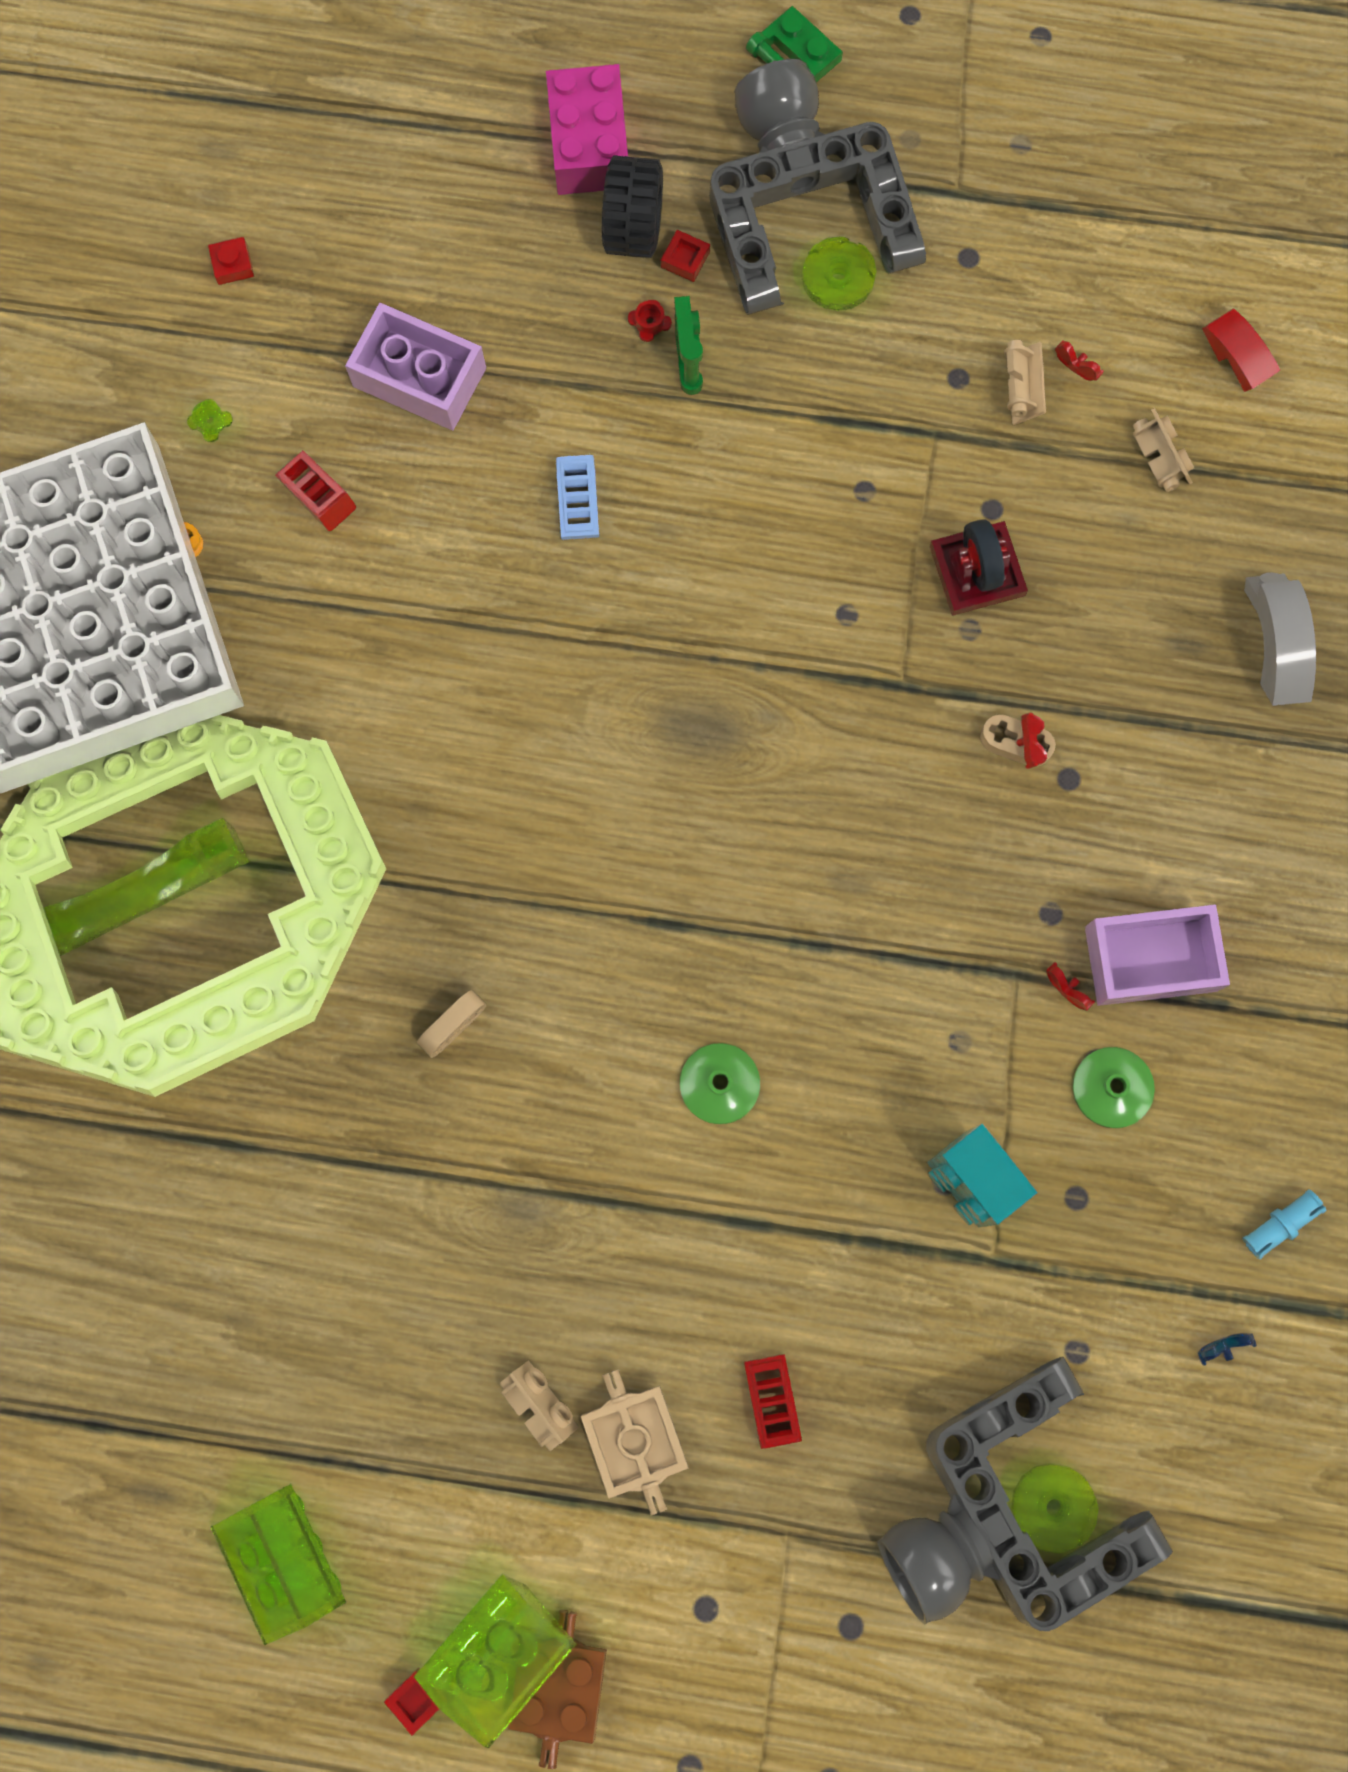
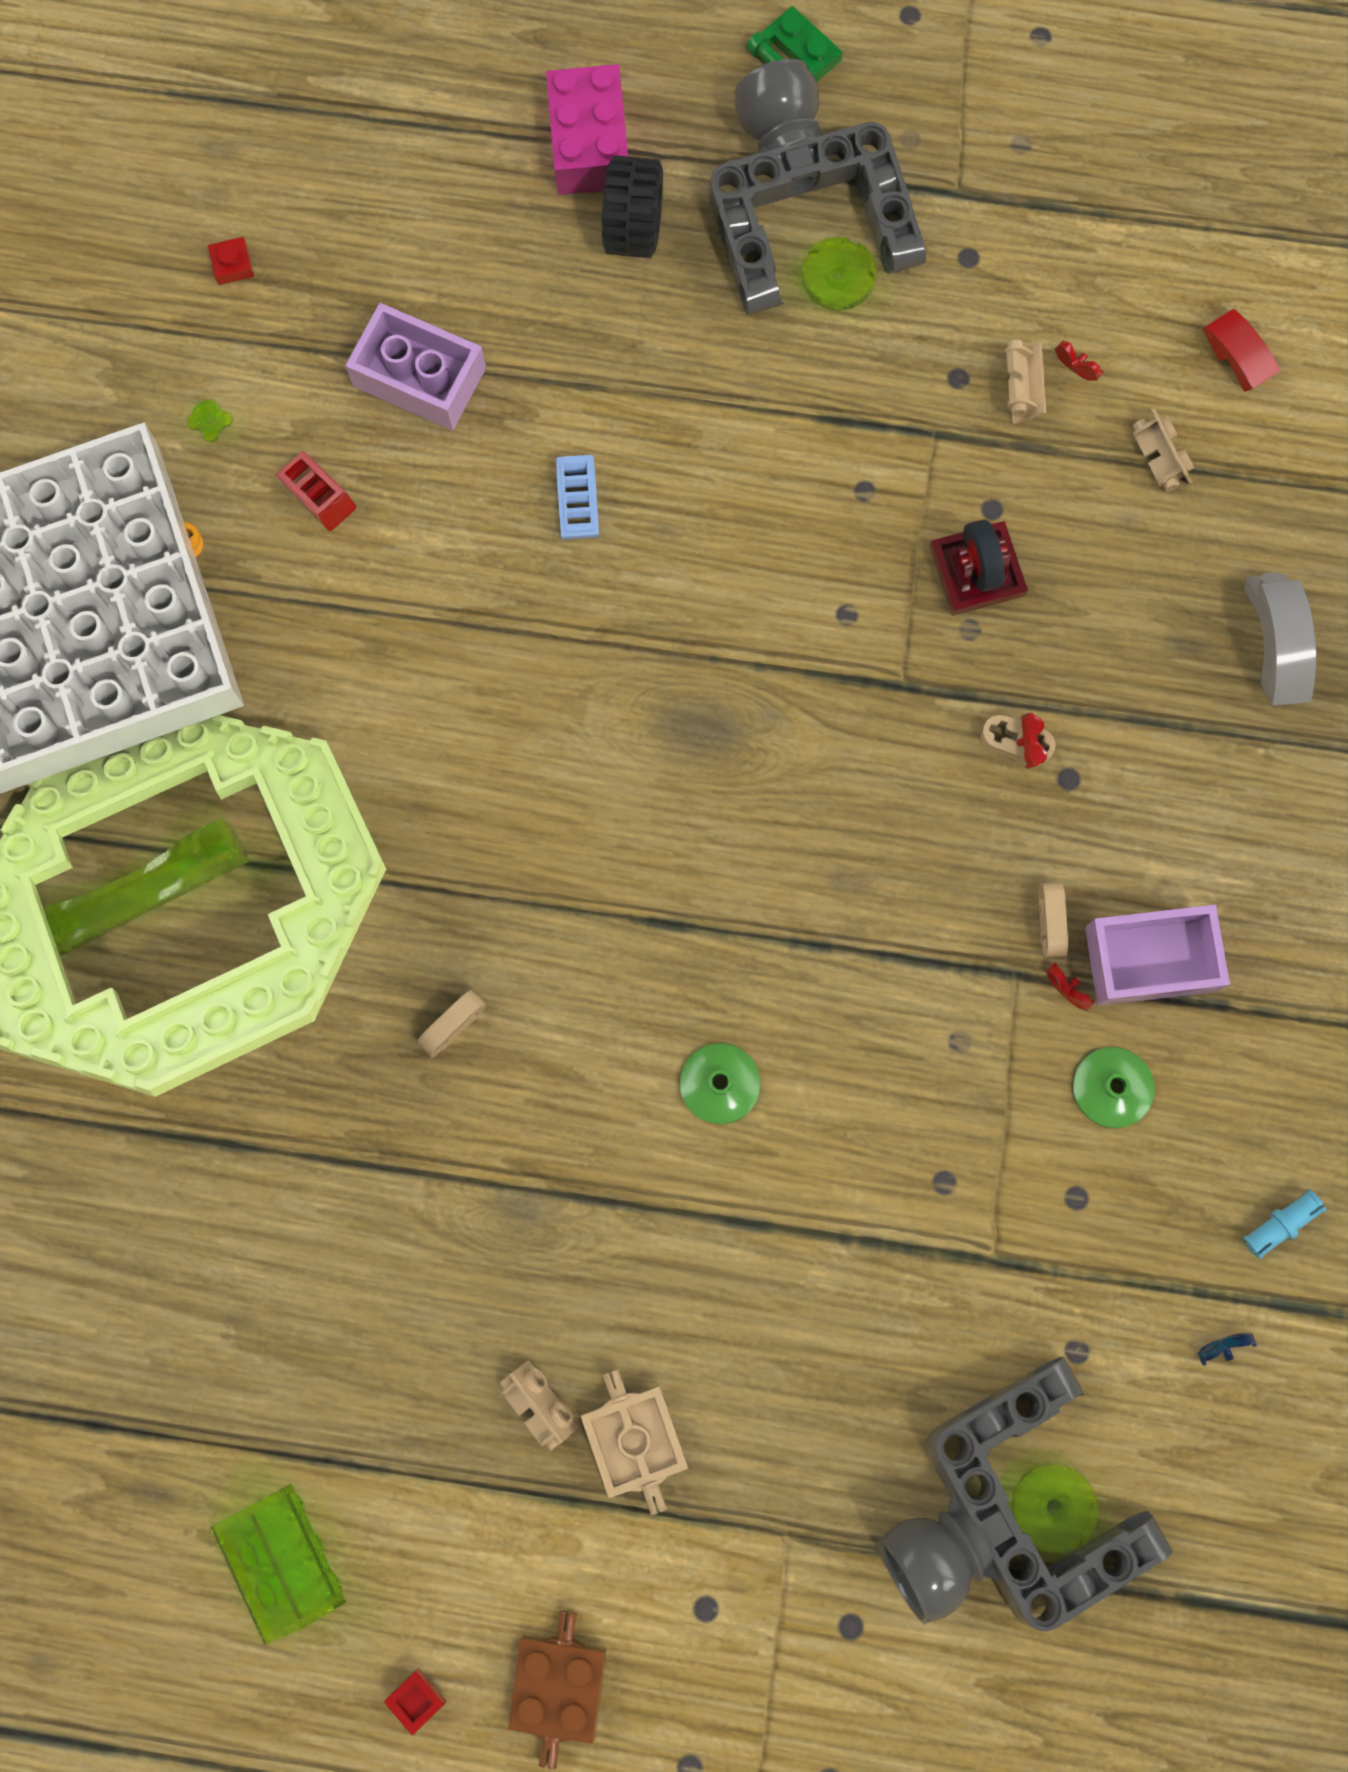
clear neon green slope [414,1574,577,1748] -> none
red plate [628,300,672,342] -> none
red plate [661,230,710,282] -> none
green plate [674,296,703,395] -> none
red slope [744,1354,802,1449] -> none
teal brick [927,1123,1038,1228] -> none
none -> tan beam [1038,882,1068,957]

